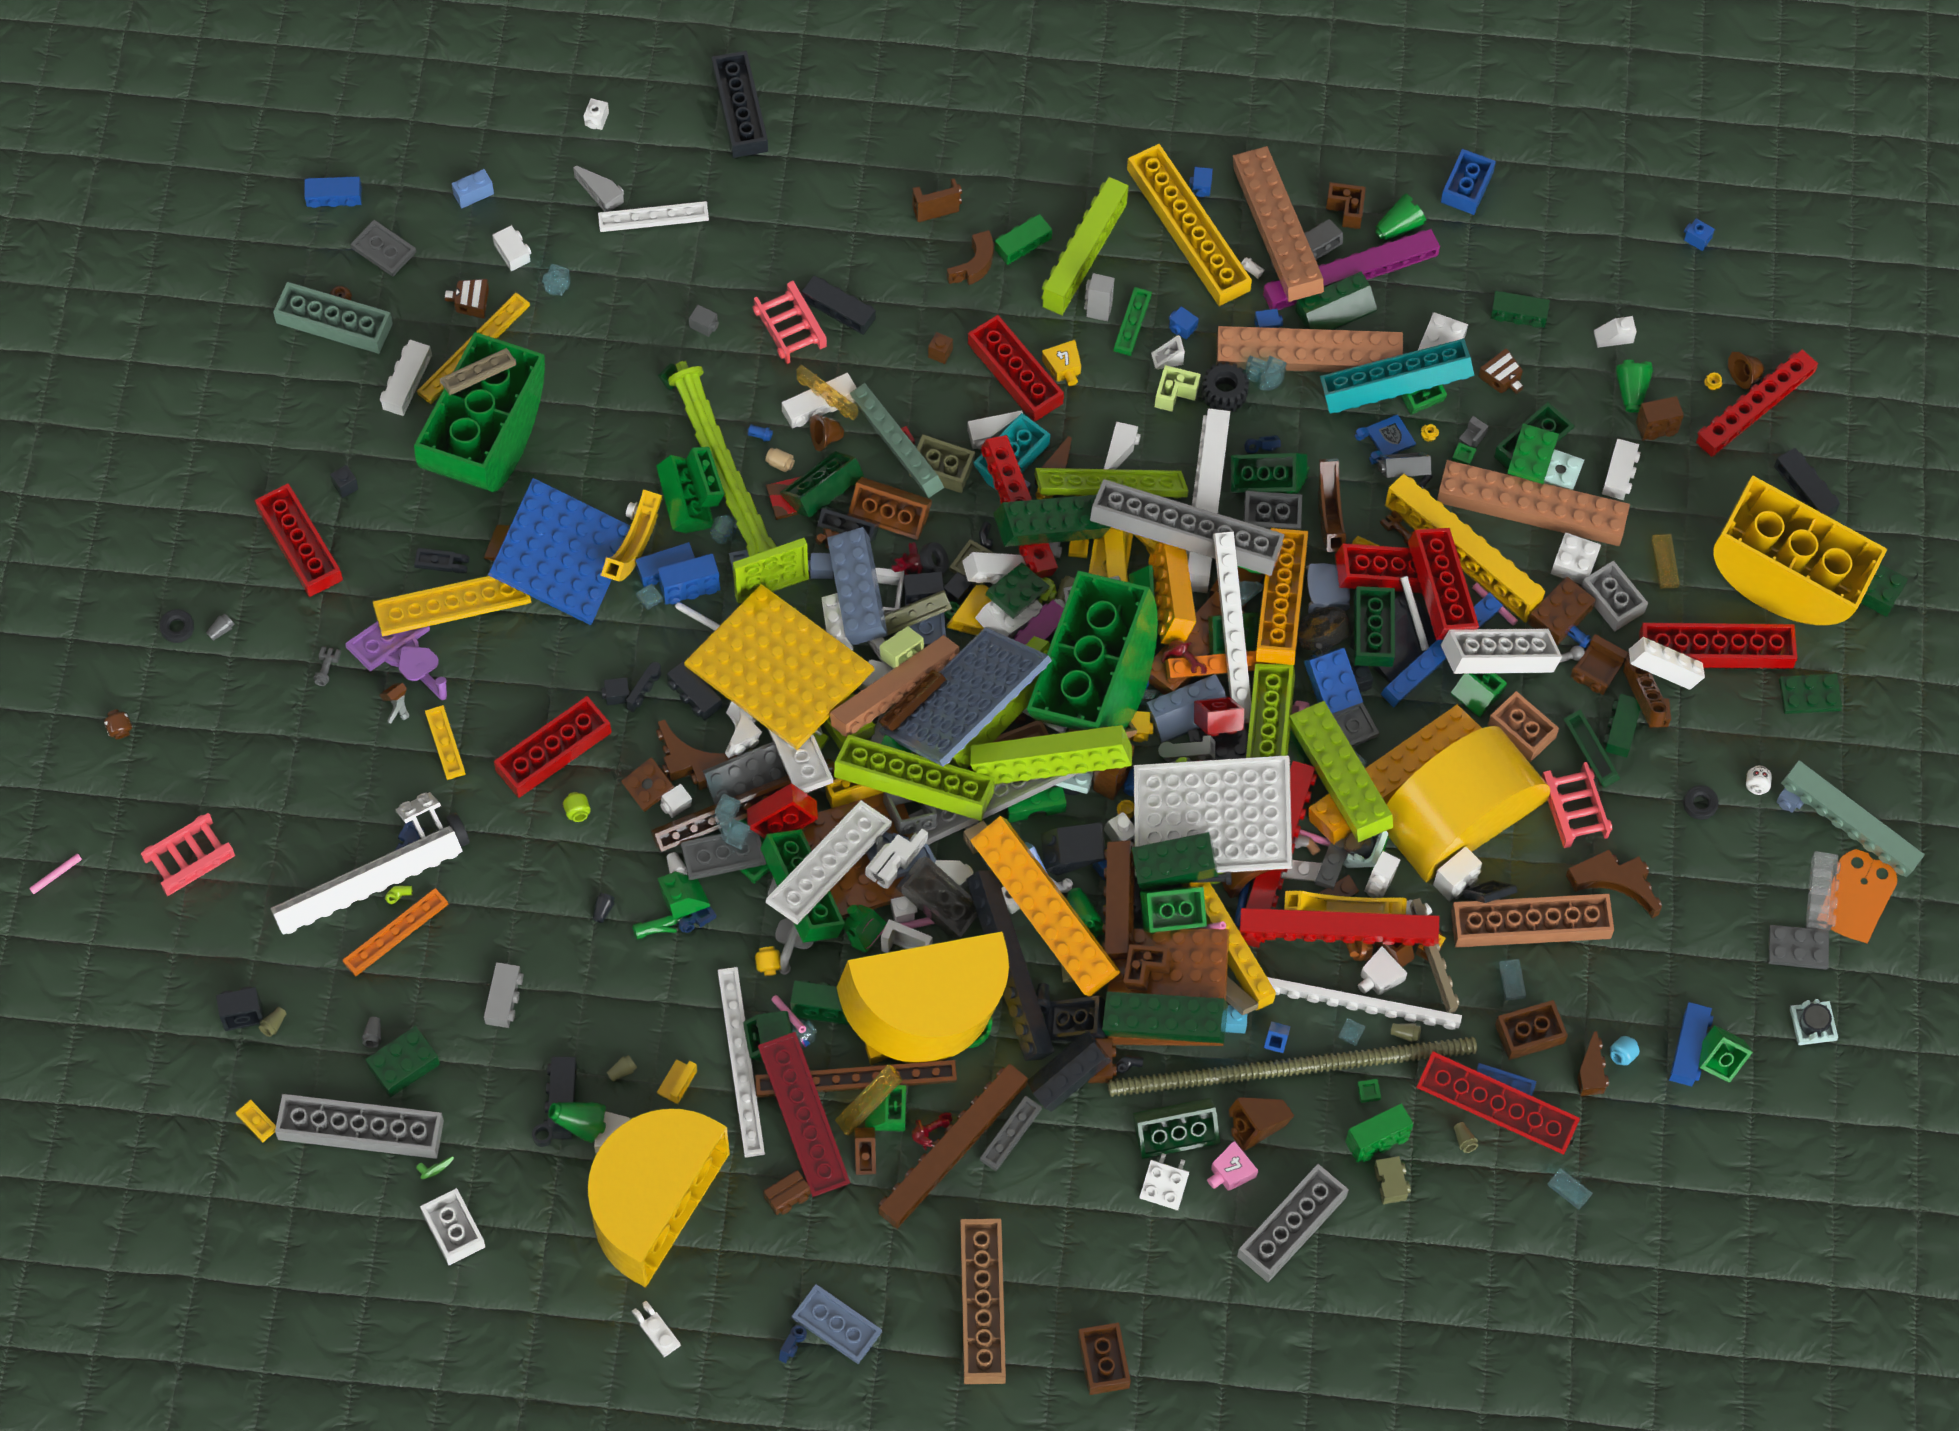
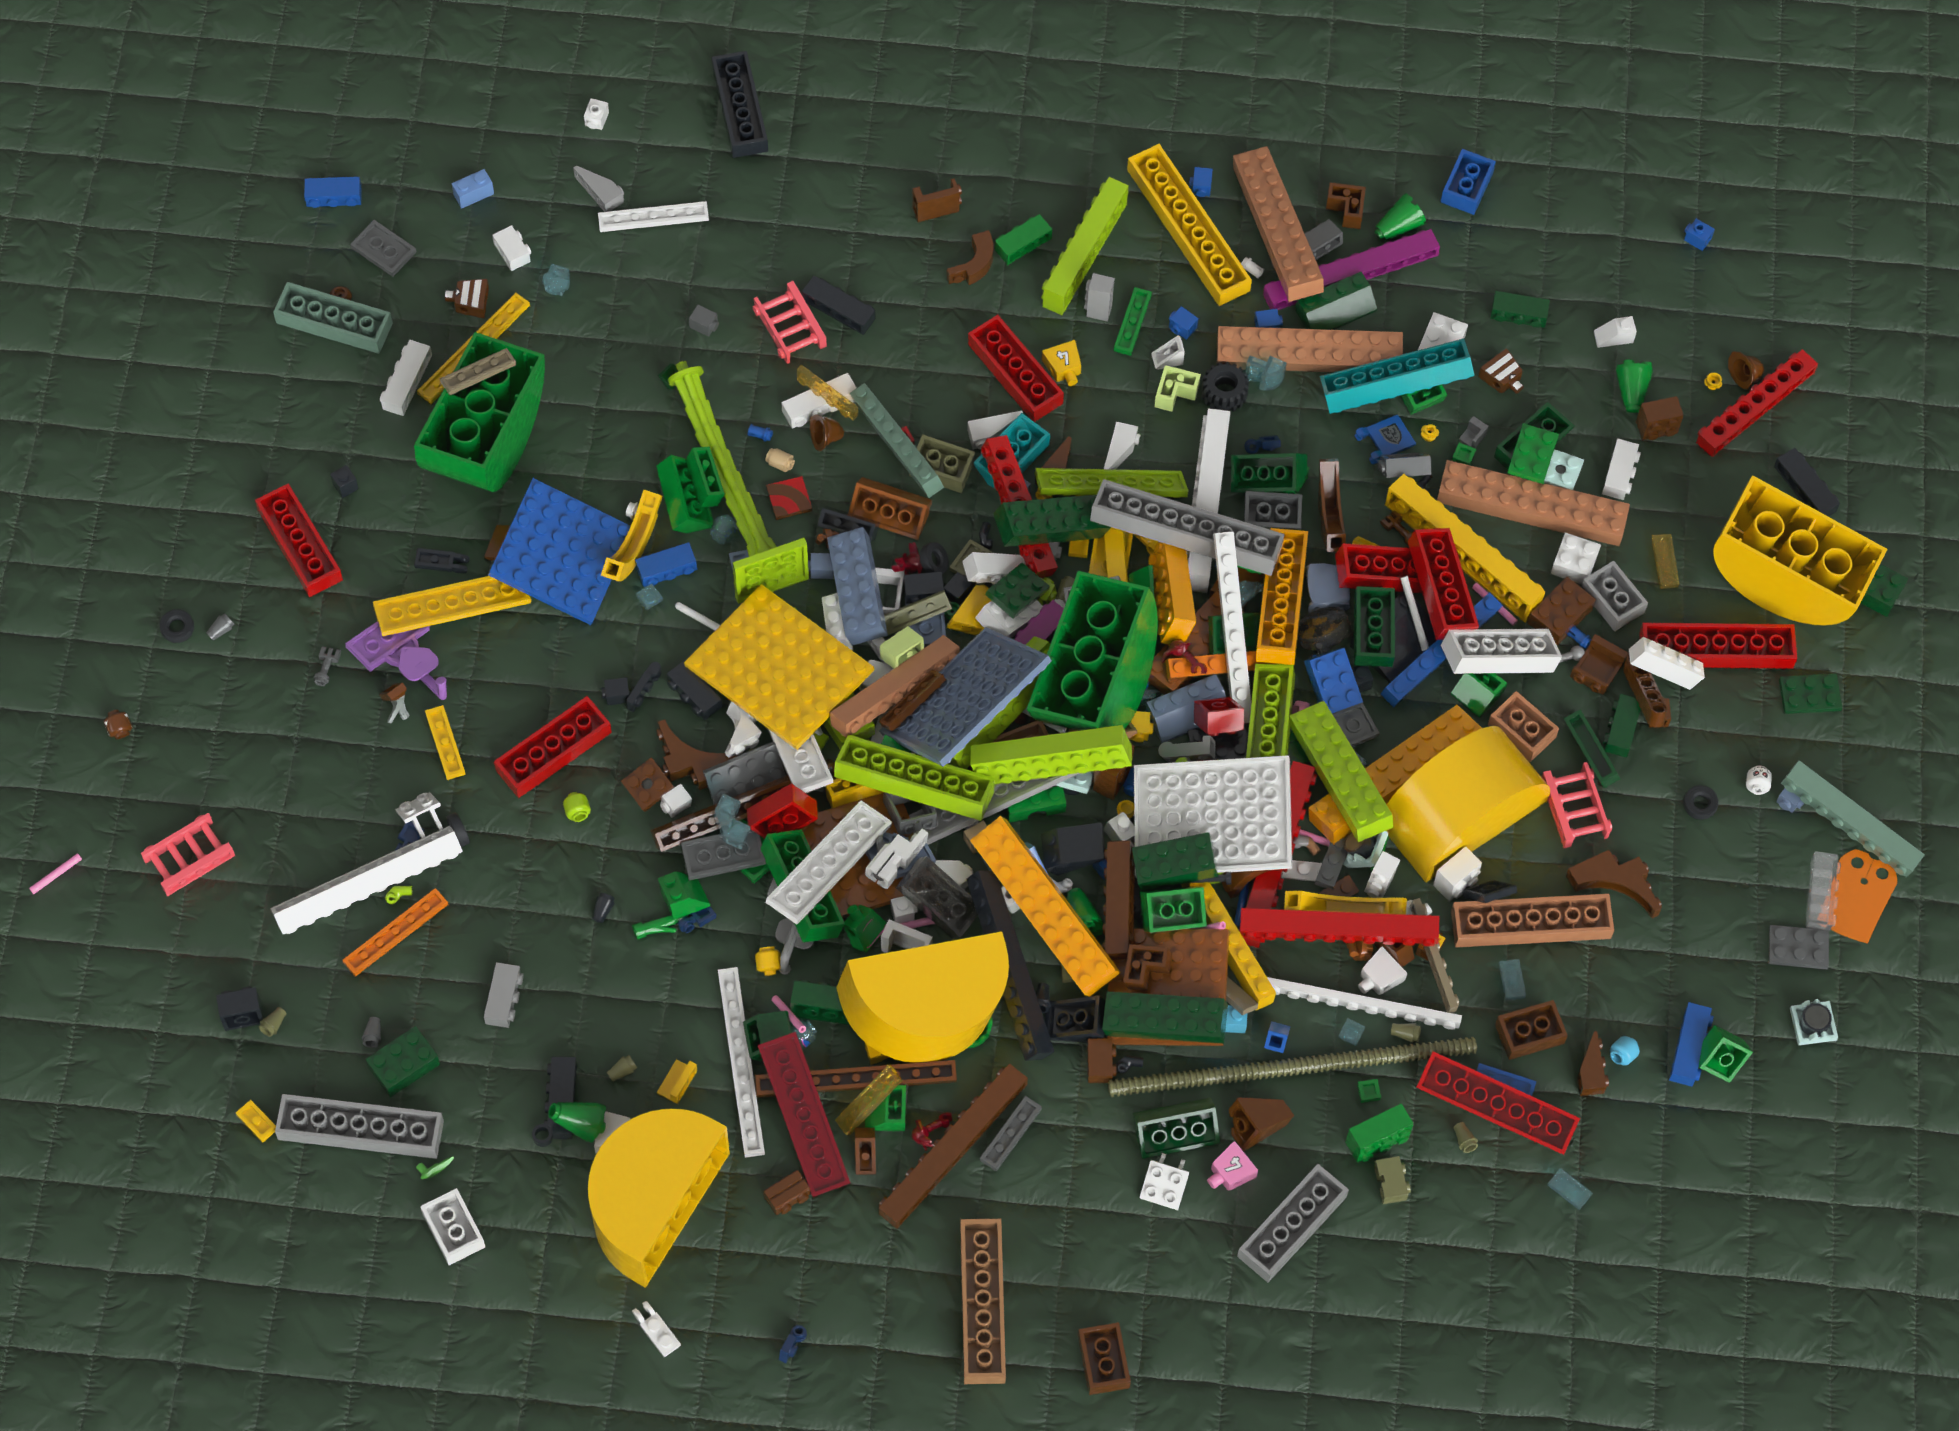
blue brick [658,554,720,605] -> none
white cone [667,852,688,875] -> none
dark green slope [780,451,864,517] -> none
sand blue plate [792,1284,882,1364] -> none
reddish brown brick [928,332,953,364] -> none
black slope [1028,1030,1112,1112] -> none

